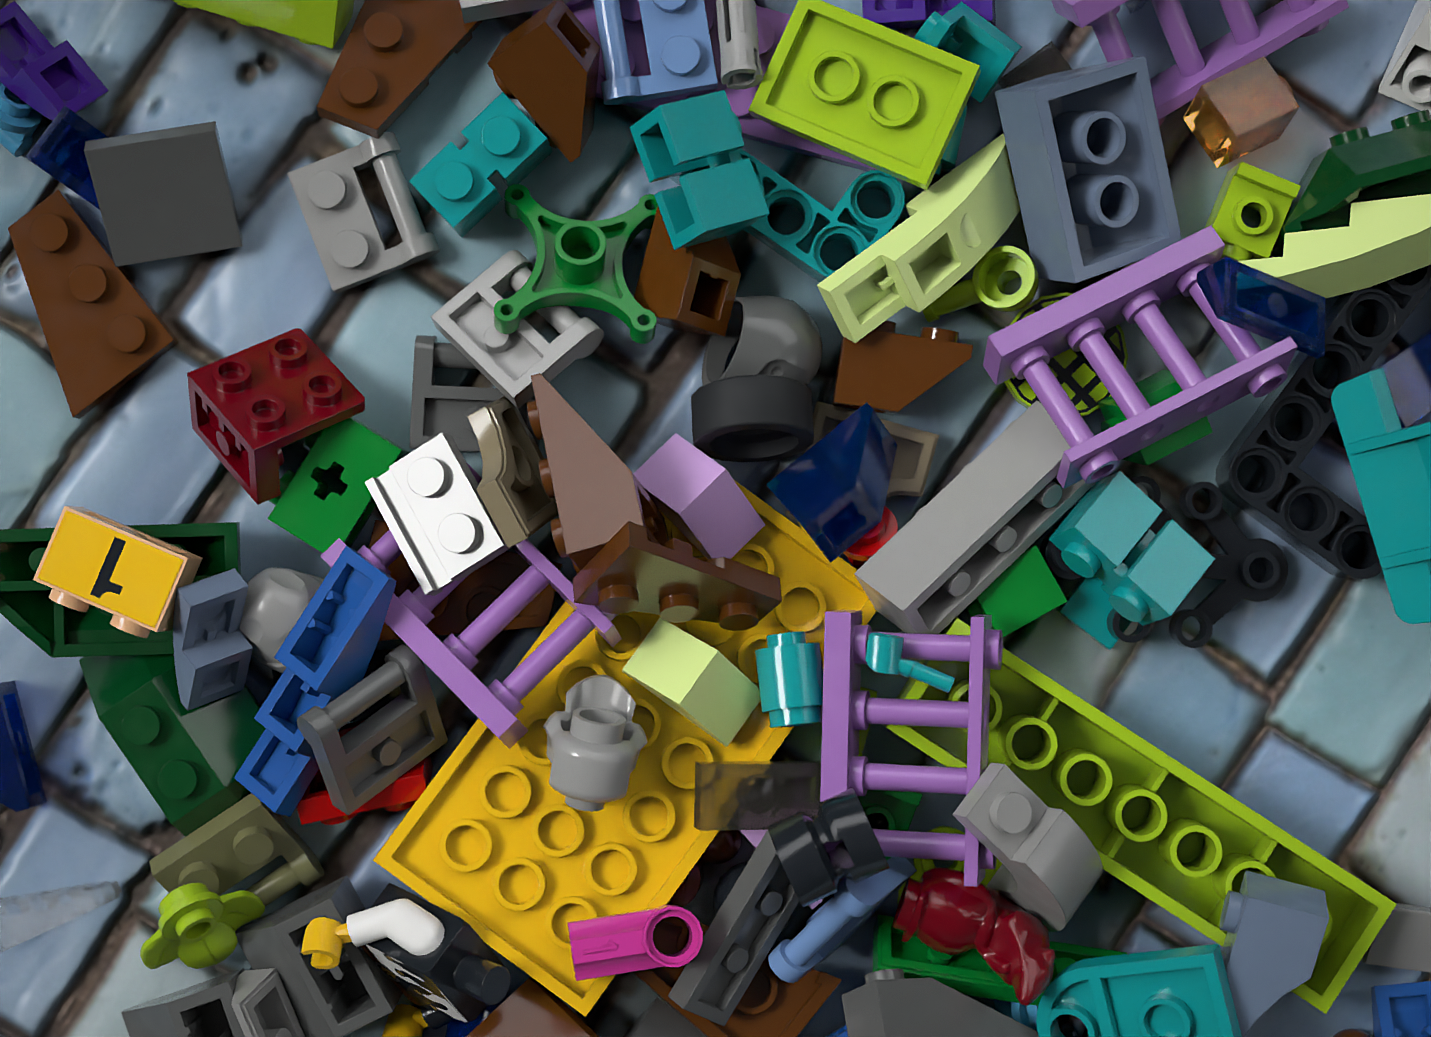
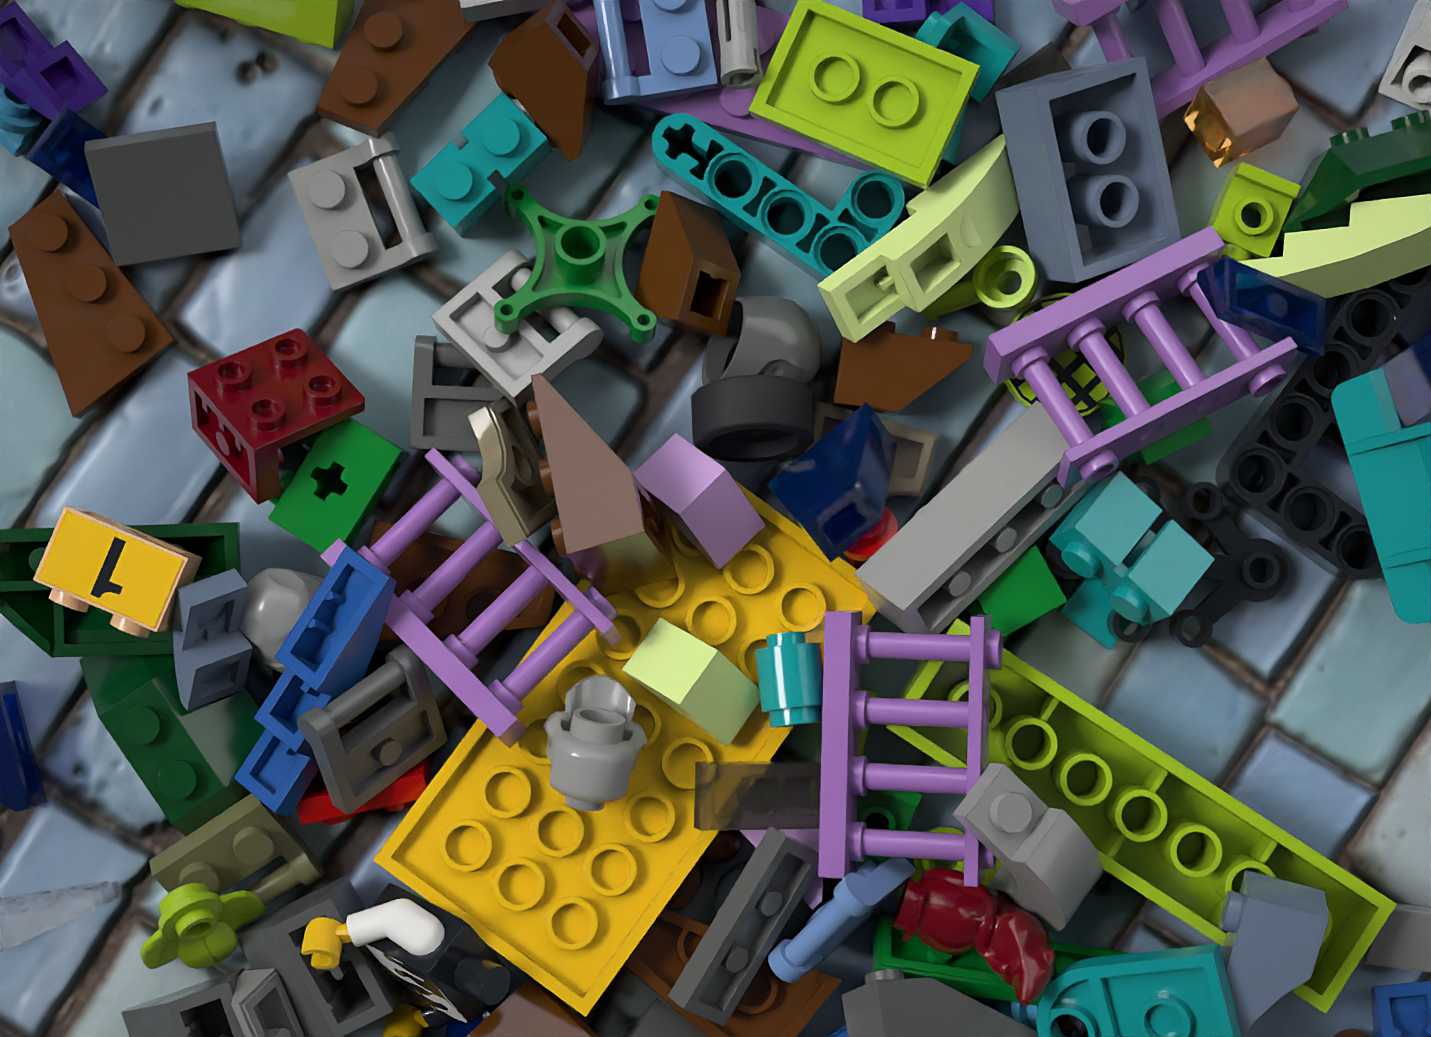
plate [364,433,513,596] -> none
dark pink piece [567,905,703,981] -> none
reddish brown wing [573,521,782,631] -> none
teal piece [629,90,770,250] -> none
black wheel [767,787,890,907] -> none
teal hand [865,632,955,693] -> none

